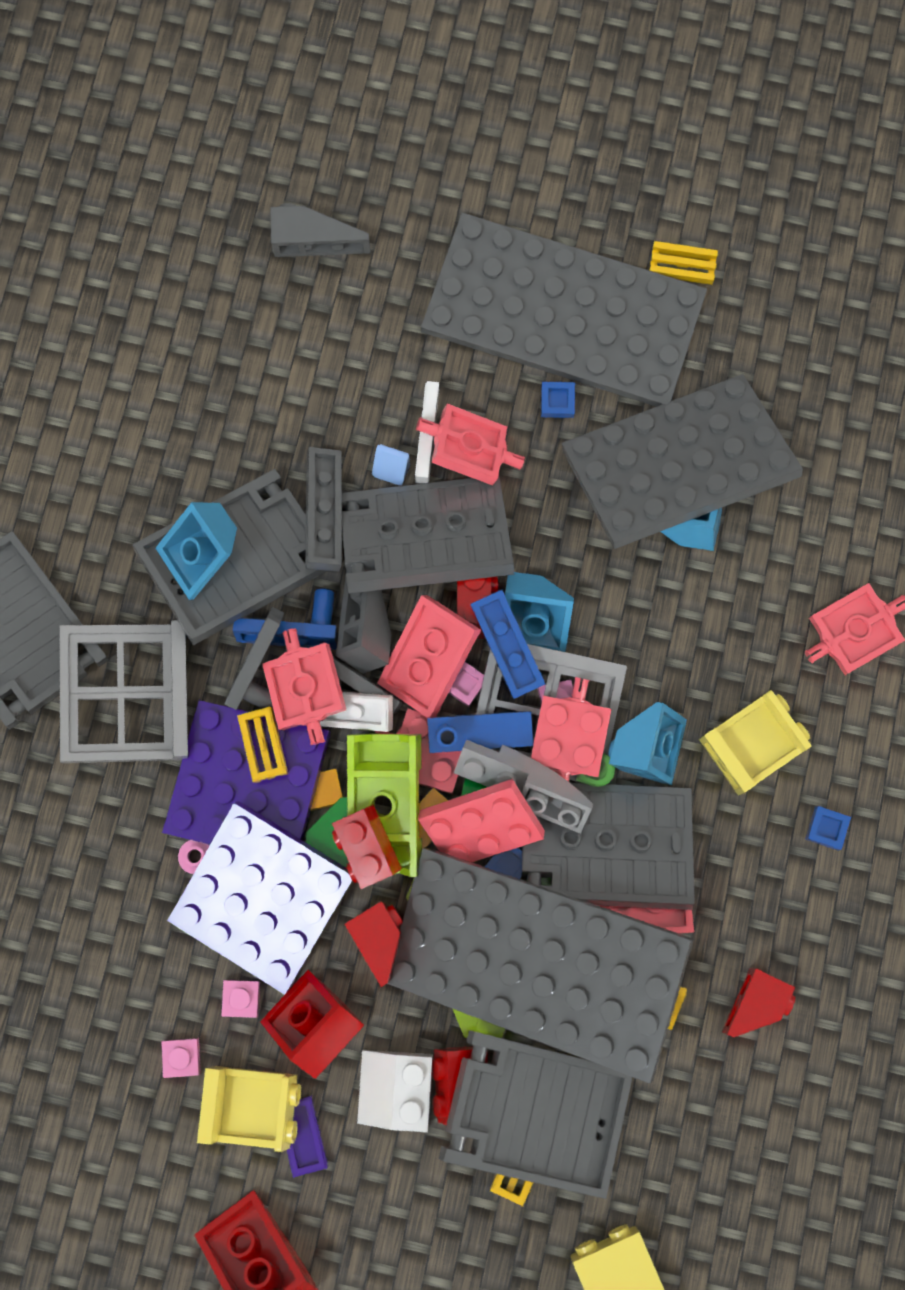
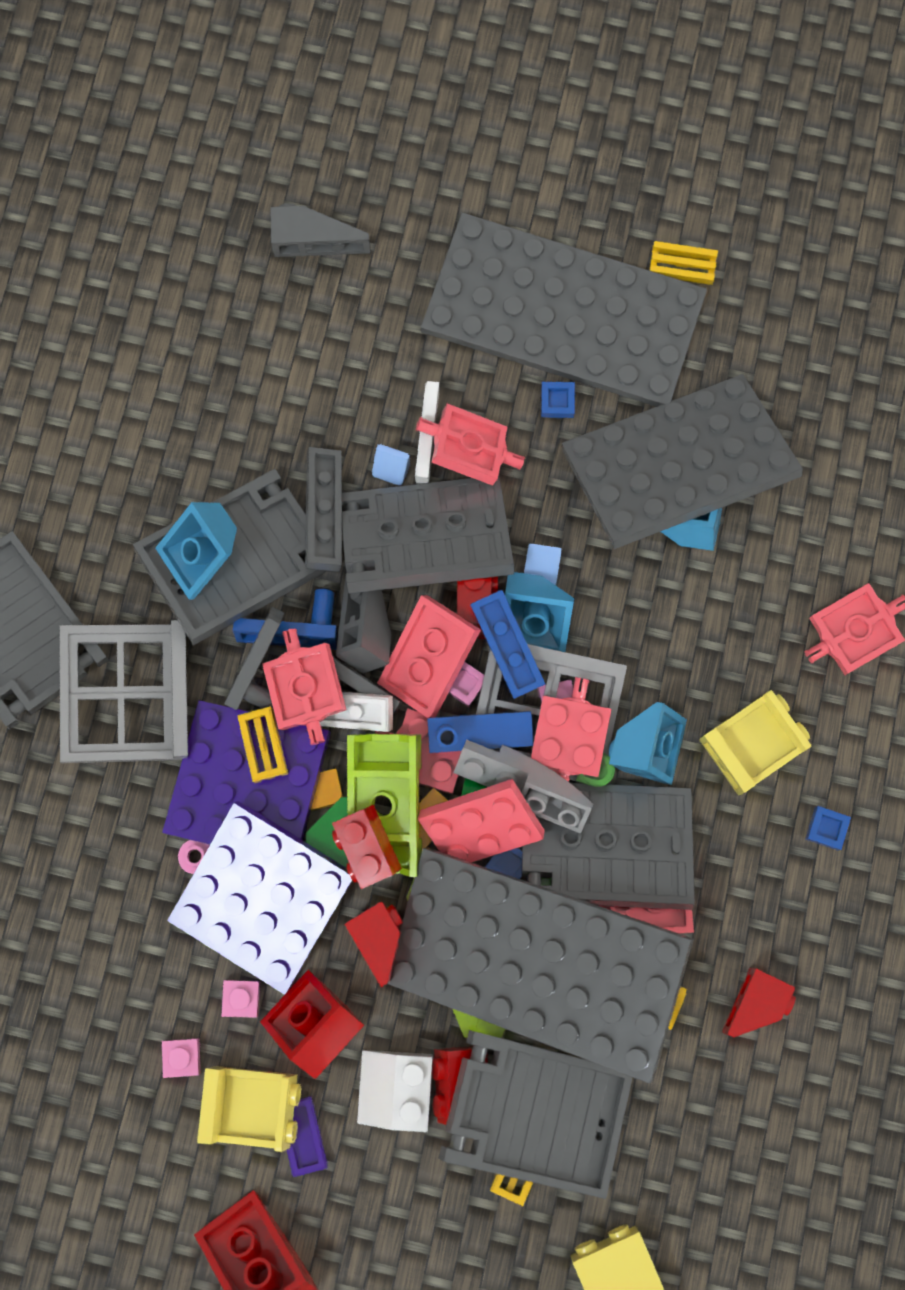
none -> light blue slope [524,544,562,585]

